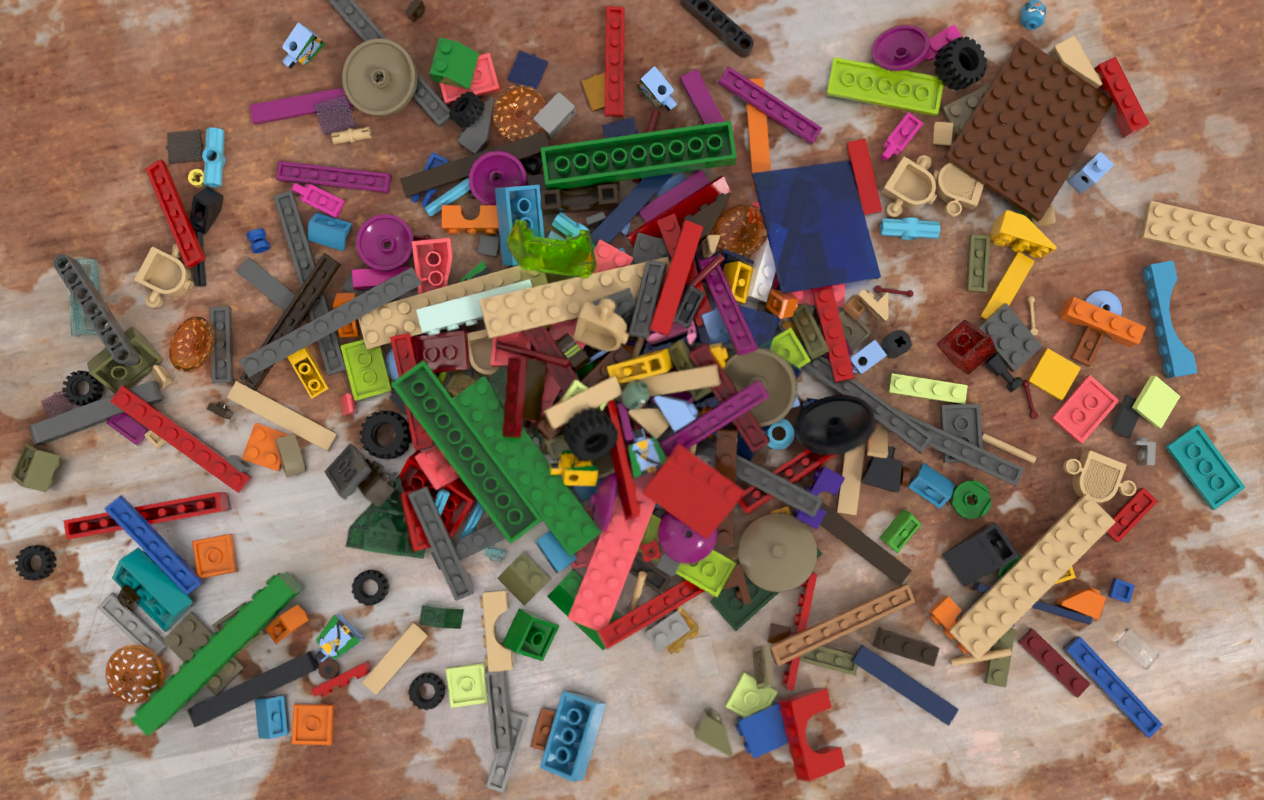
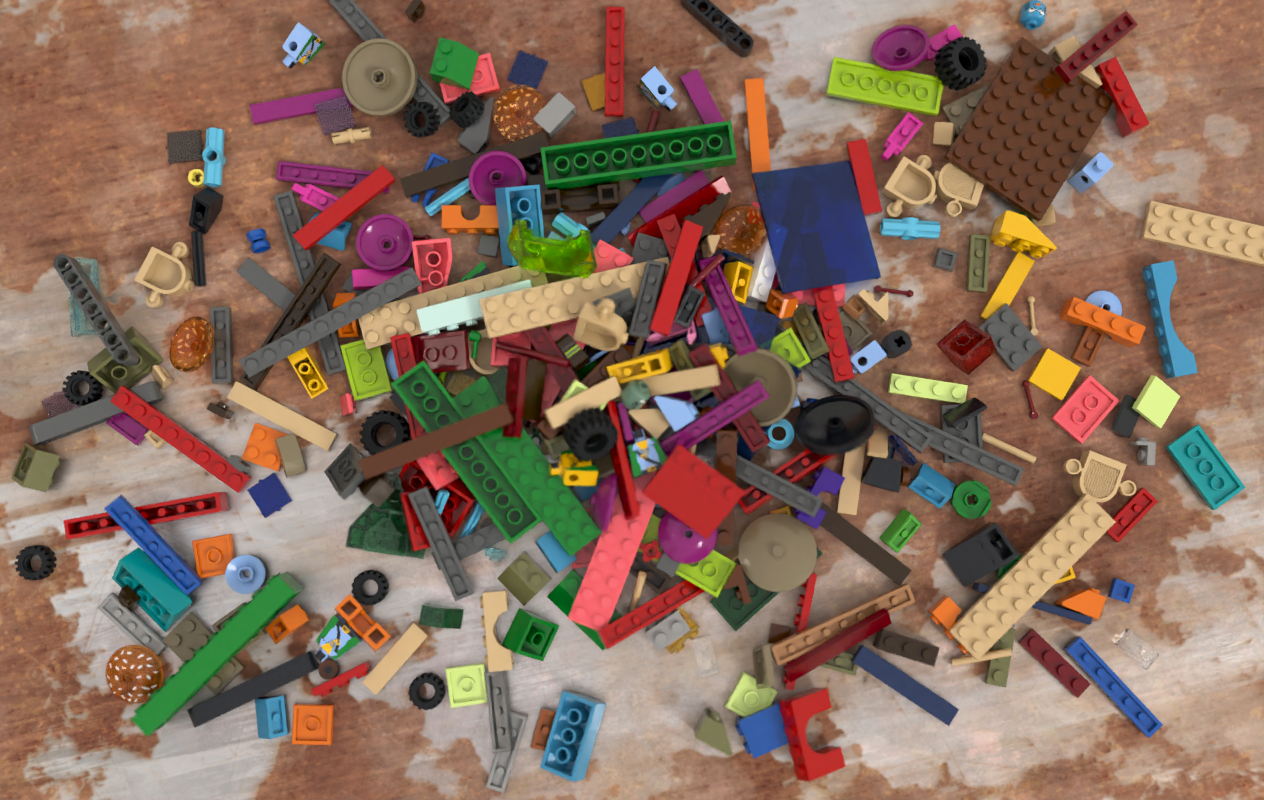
red plate [146,160,206,268] -> none
magenta tile [717,66,822,145] -> none
black piece [983,352,1024,393] -> none
none -> light blue dish [225,555,266,594]
none -> clear blue piece [247,473,293,518]
none -> red tile [293,165,396,251]
none -> orange arch [335,594,390,653]
none -> reddish brown tile [358,403,514,479]
none -> black tyre [403,102,440,137]
none -> green hand [469,330,482,359]
none -> dark red tile [783,607,892,682]
none -> clear blue piece [888,434,919,466]
none -> dark grey tile [933,248,957,272]
none -> black slope [942,398,987,428]
none -> dark red plate [1055,11,1138,84]

